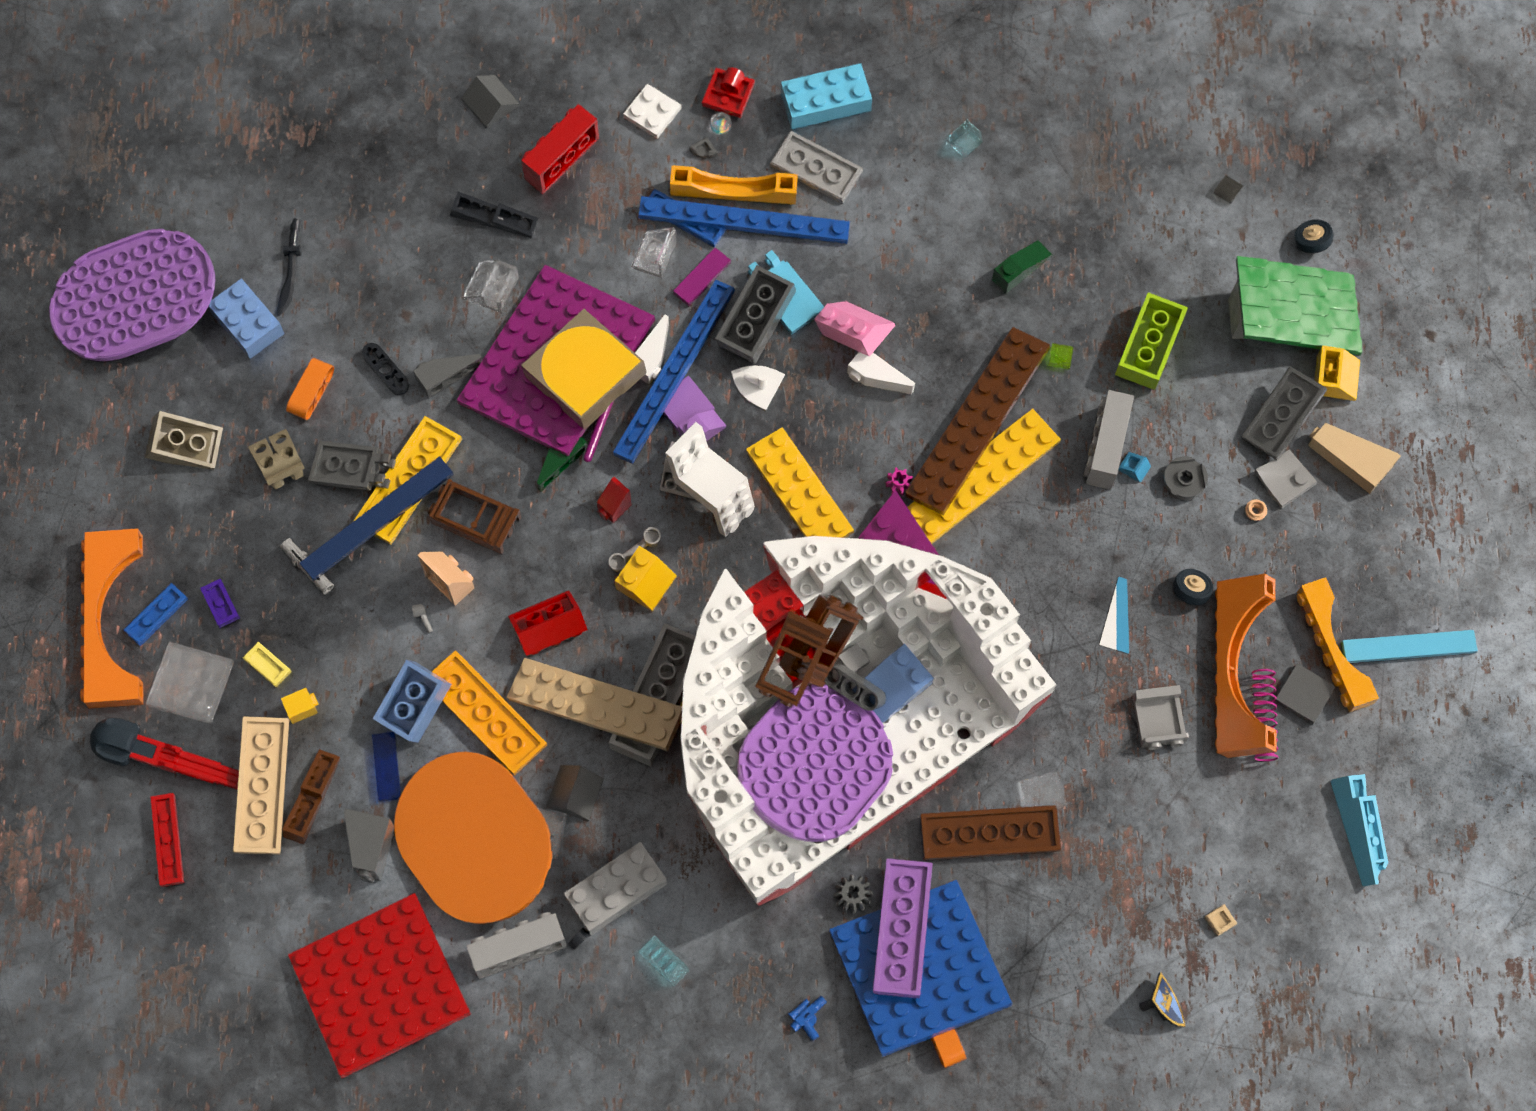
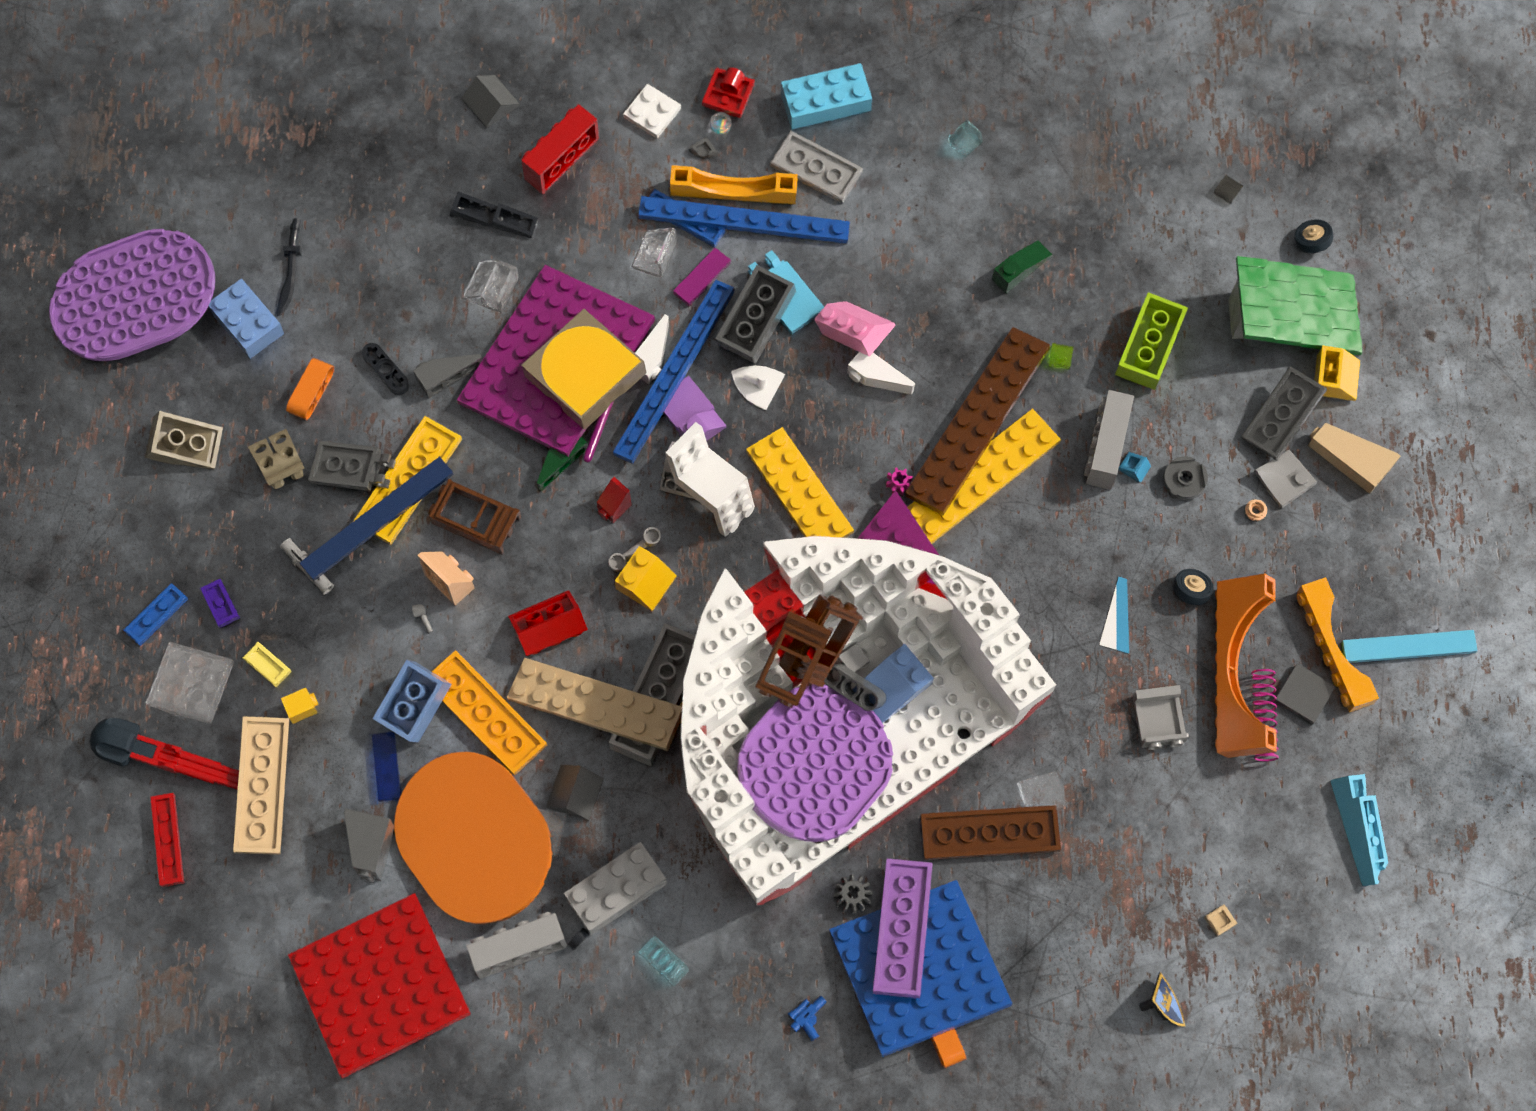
orange arch [80,529,143,709] -> none
reddish brown slope [282,749,340,845] -> none

